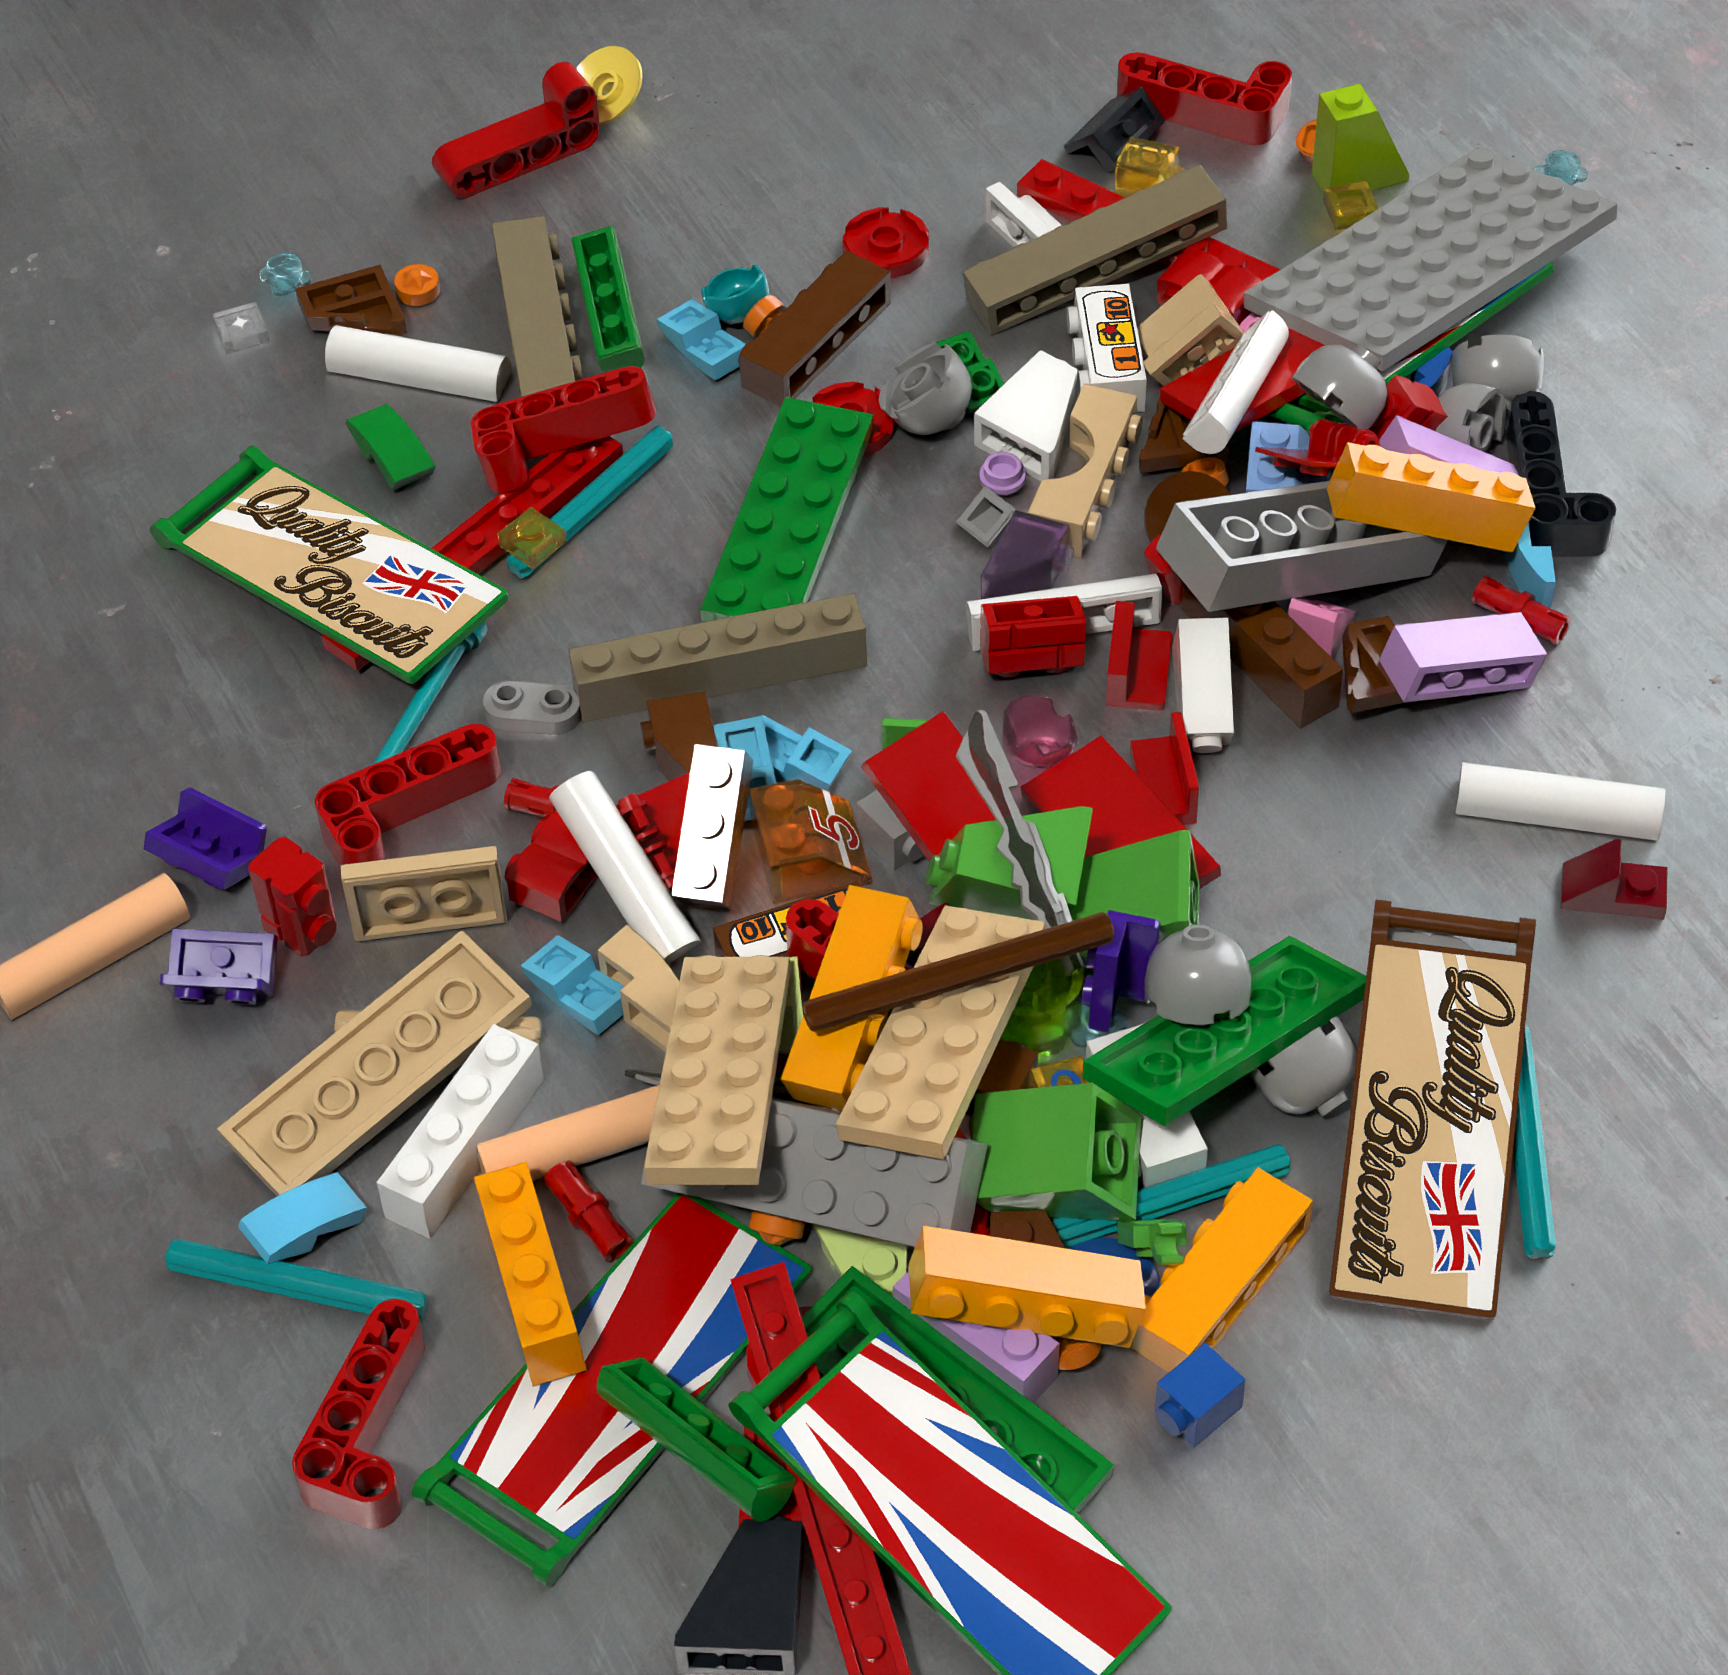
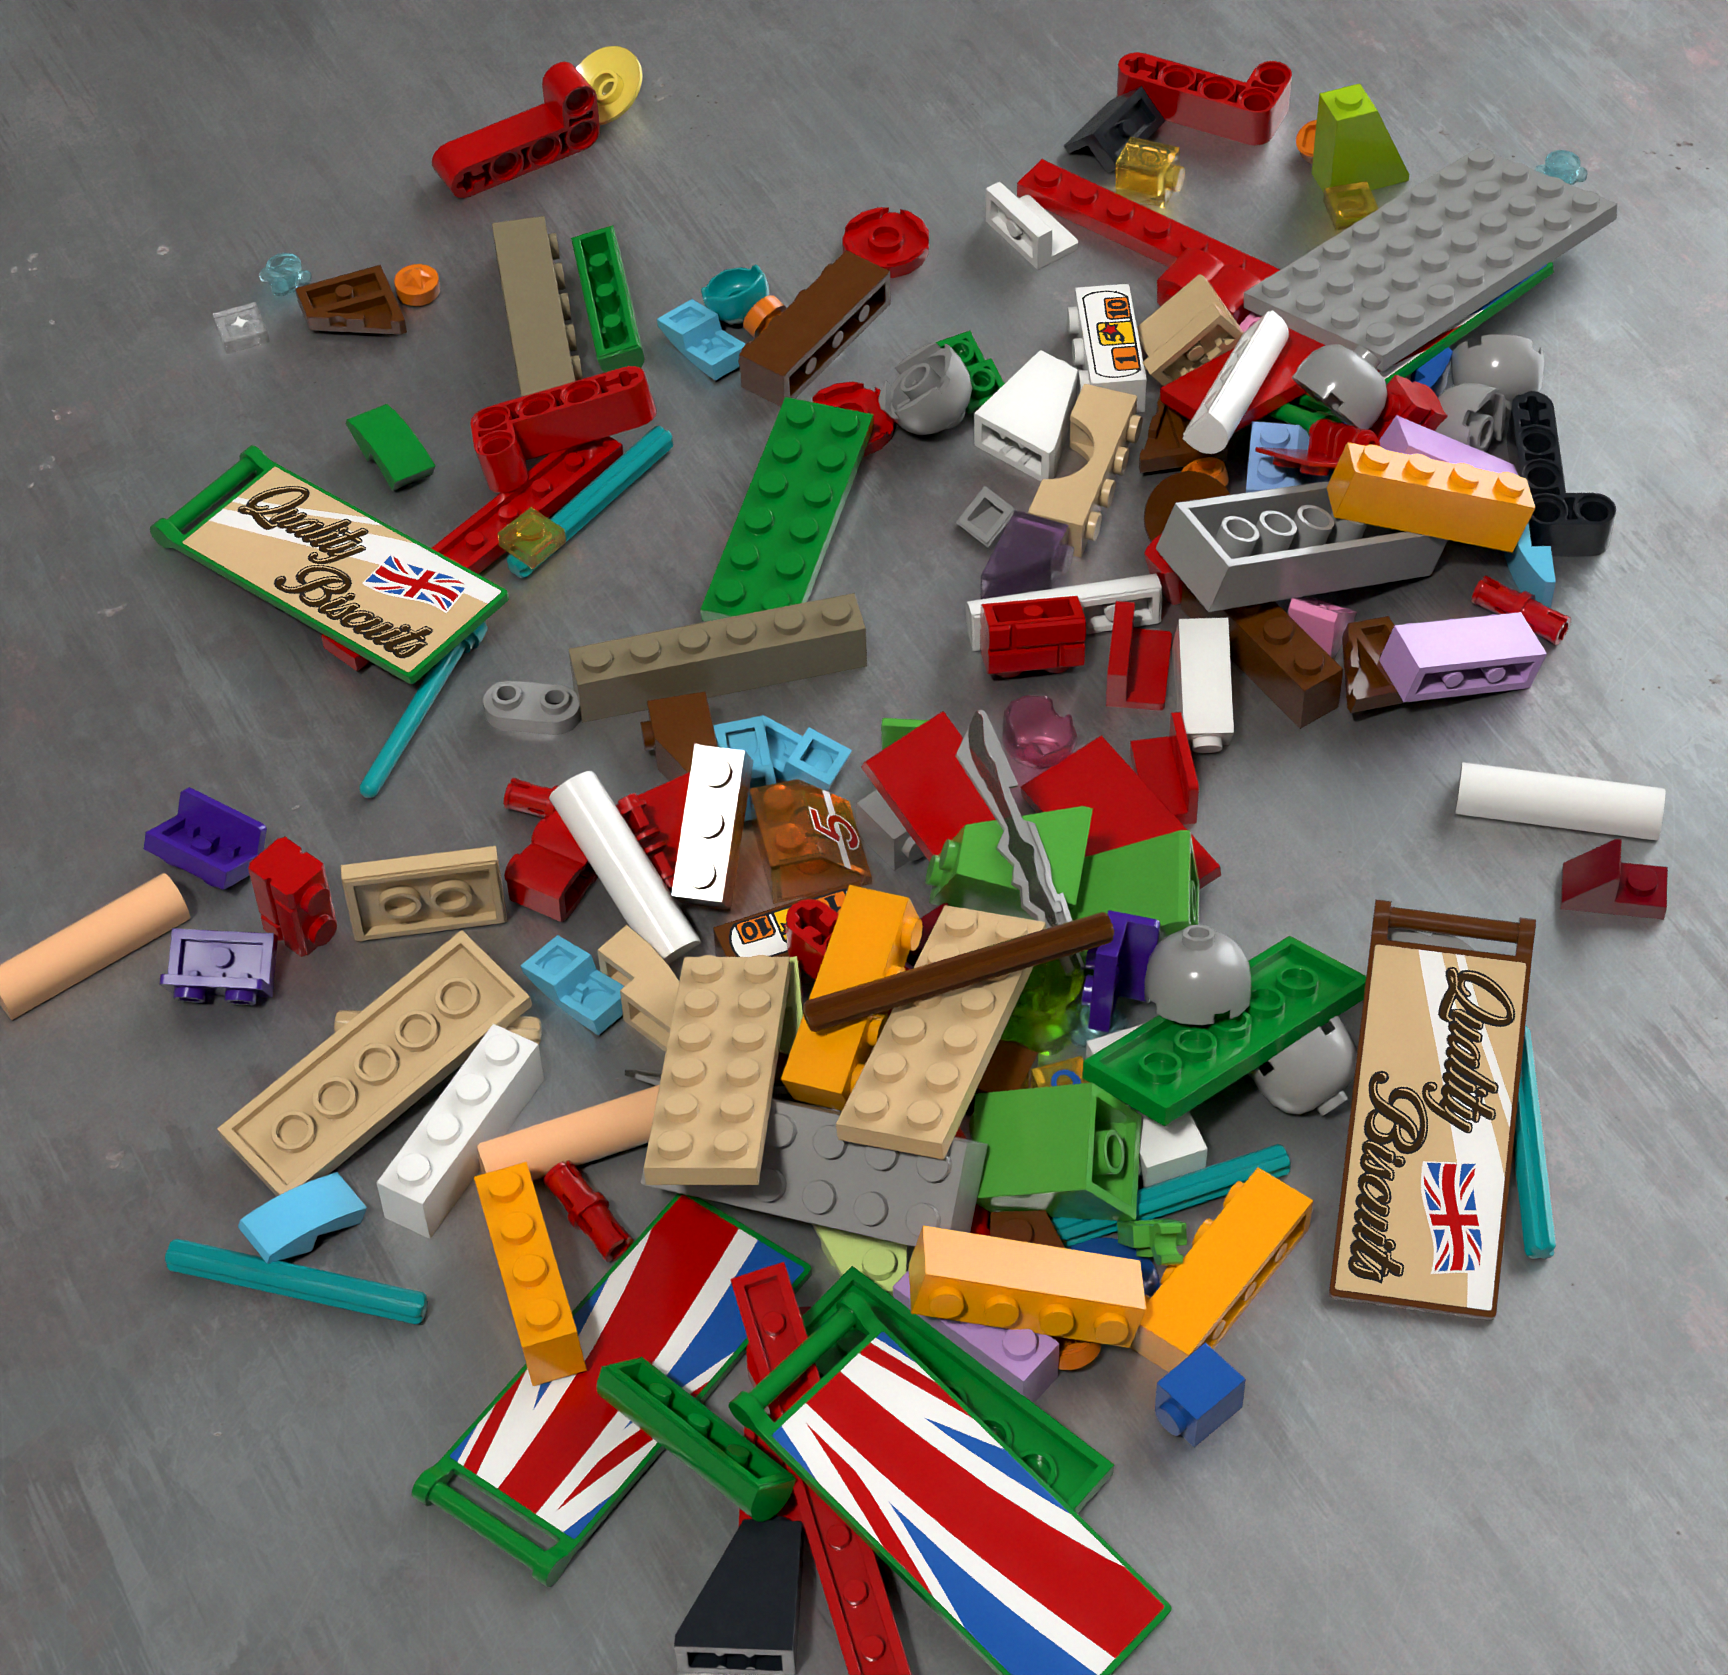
red beam [292,1298,425,1529] -> none
red beam [314,724,501,868] -> none
white brick [325,325,512,402] -> none
orange tile [749,1210,805,1246] -> none
dark tan brick [963,164,1227,336] -> none
lavender plate [979,452,1026,495] -> none

